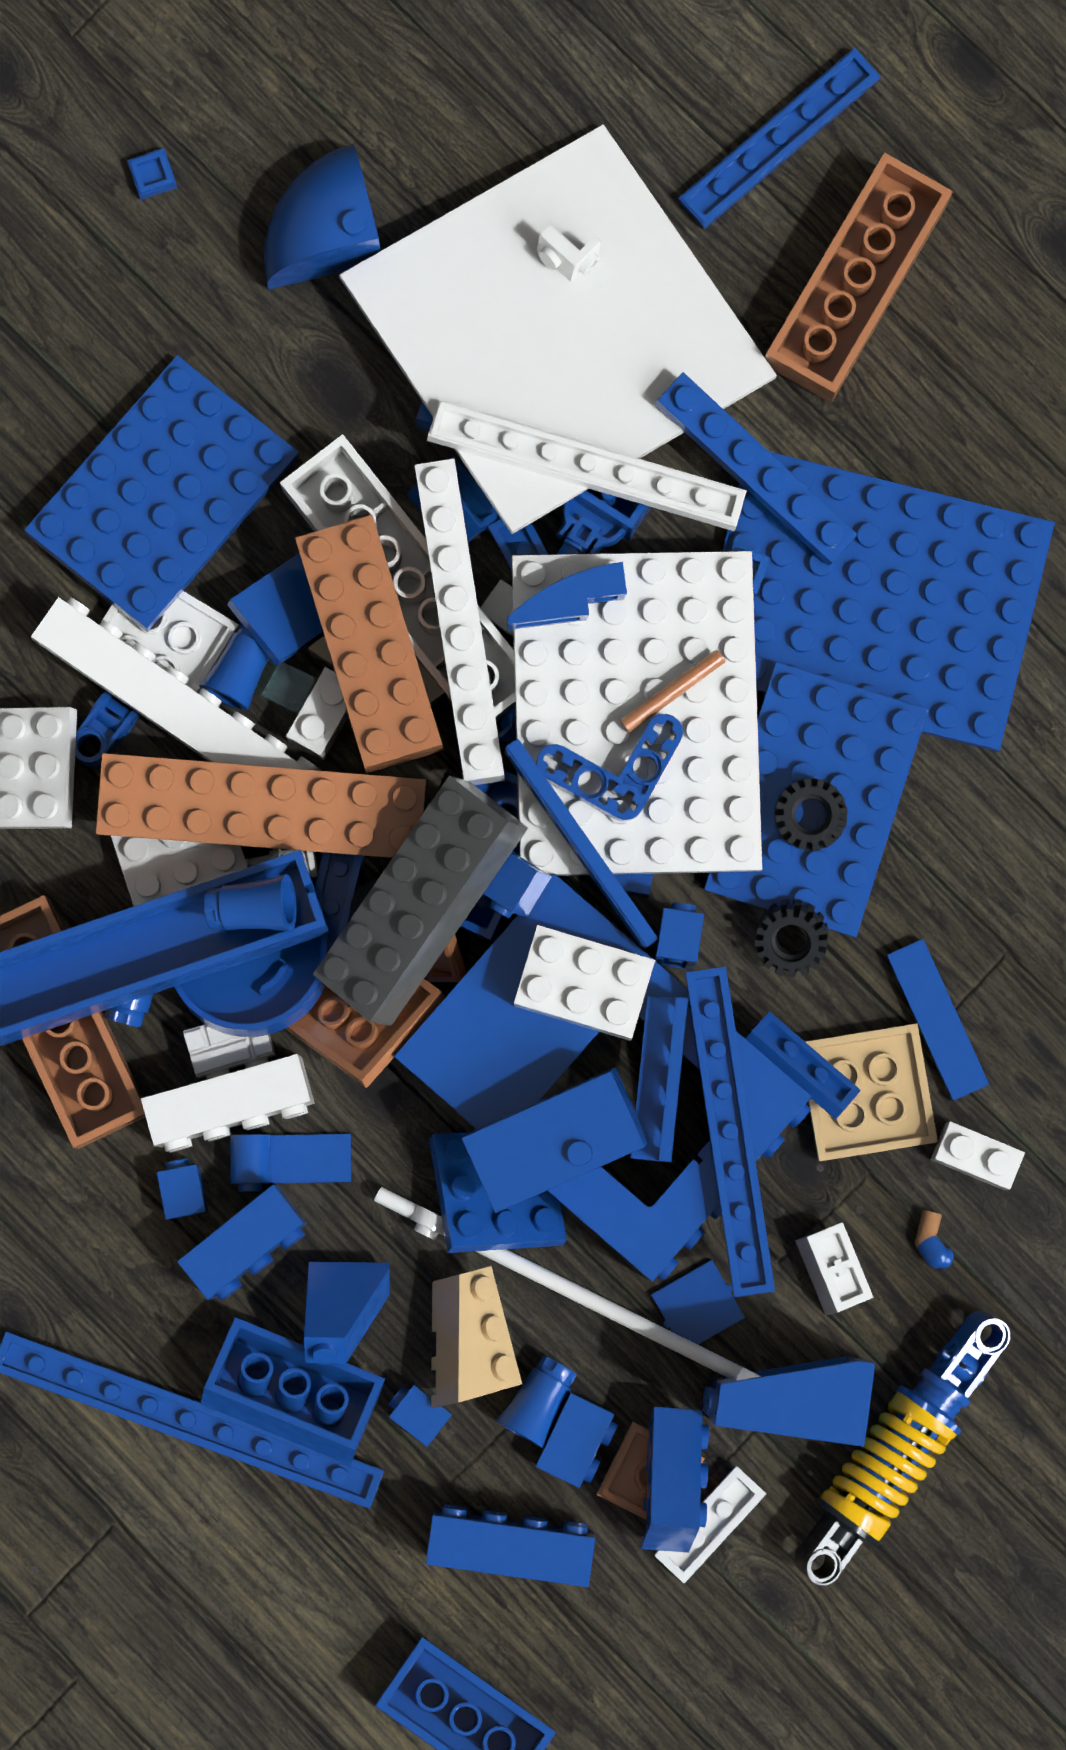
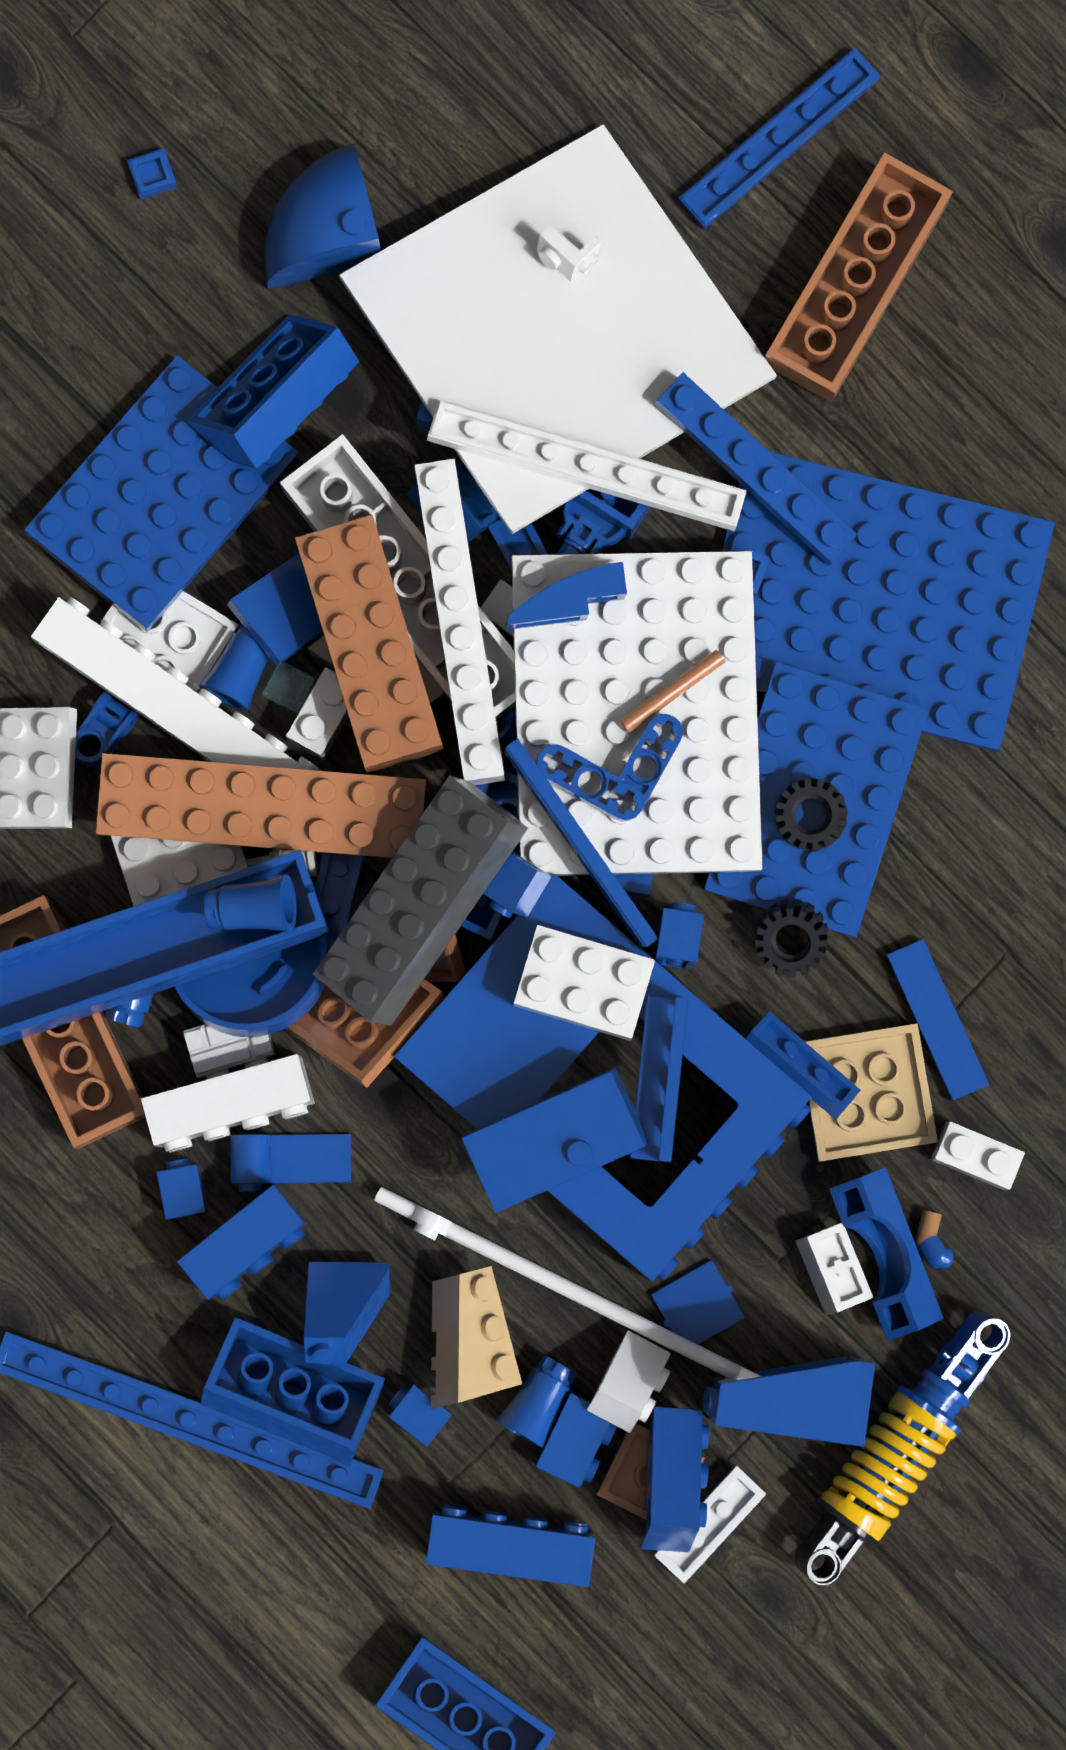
blue plate [429,1132,567,1253] -> none
blue plate [685,967,775,1297] -> none
none -> blue slope [187,314,359,469]
none -> white brick [587,1330,671,1433]
none -> blue arch [829,1167,944,1341]

